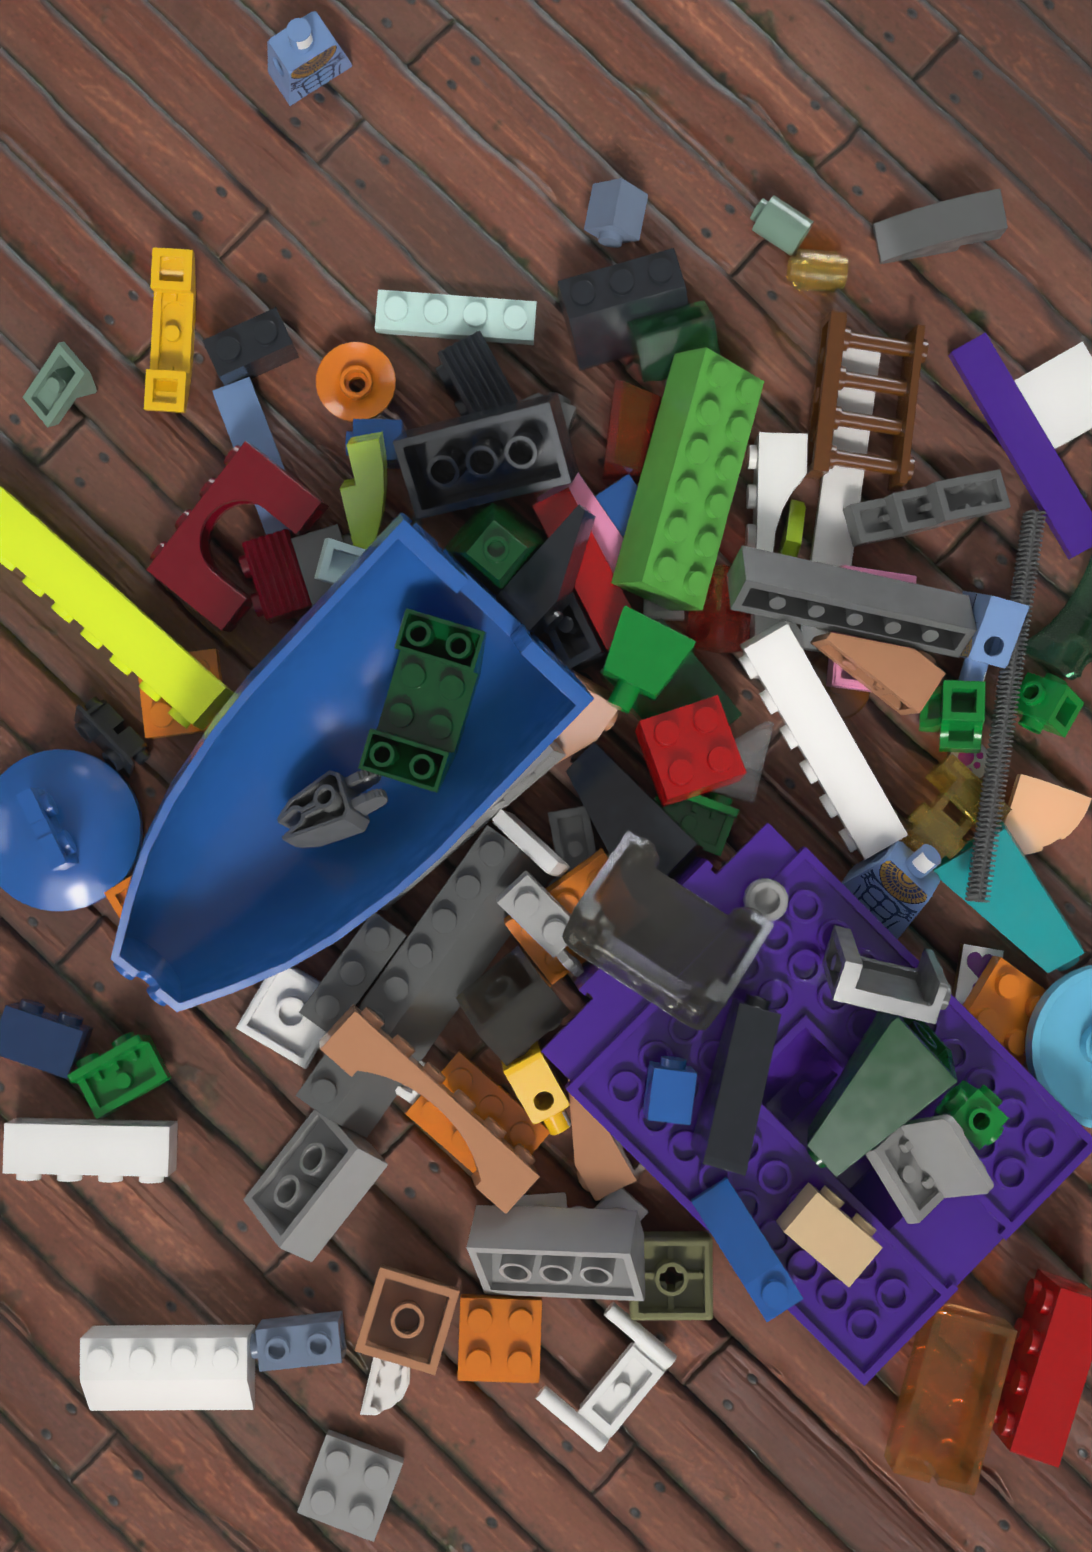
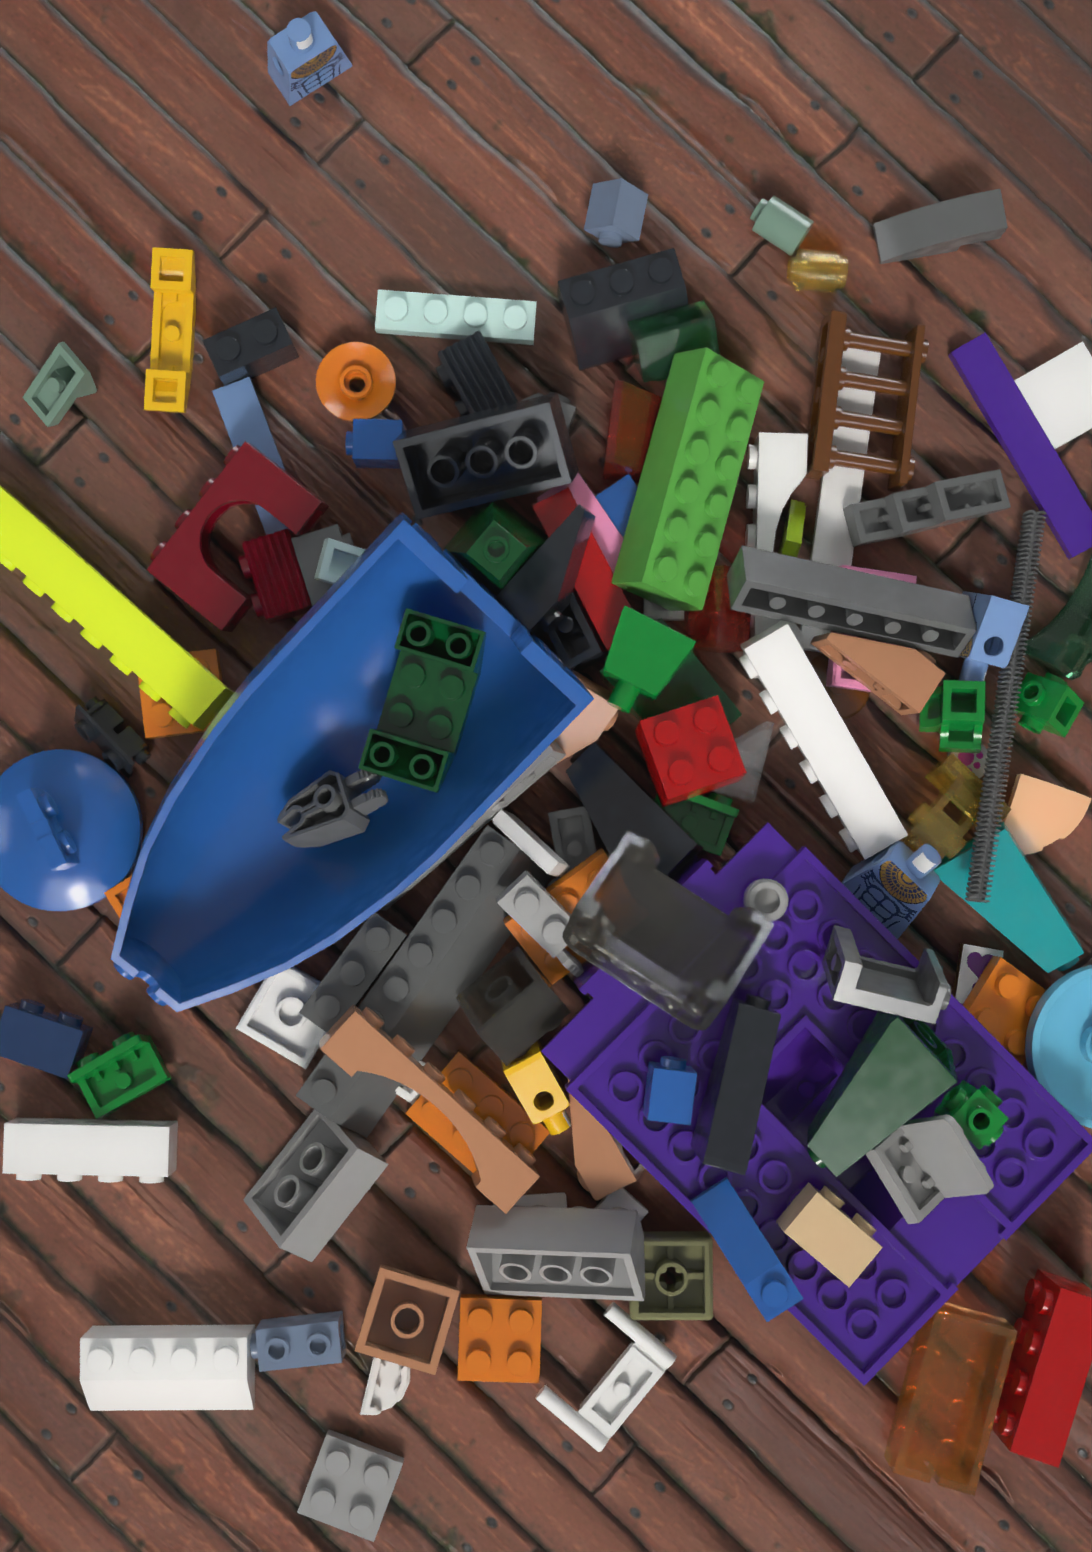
lime slope [340,431,387,550] -> none

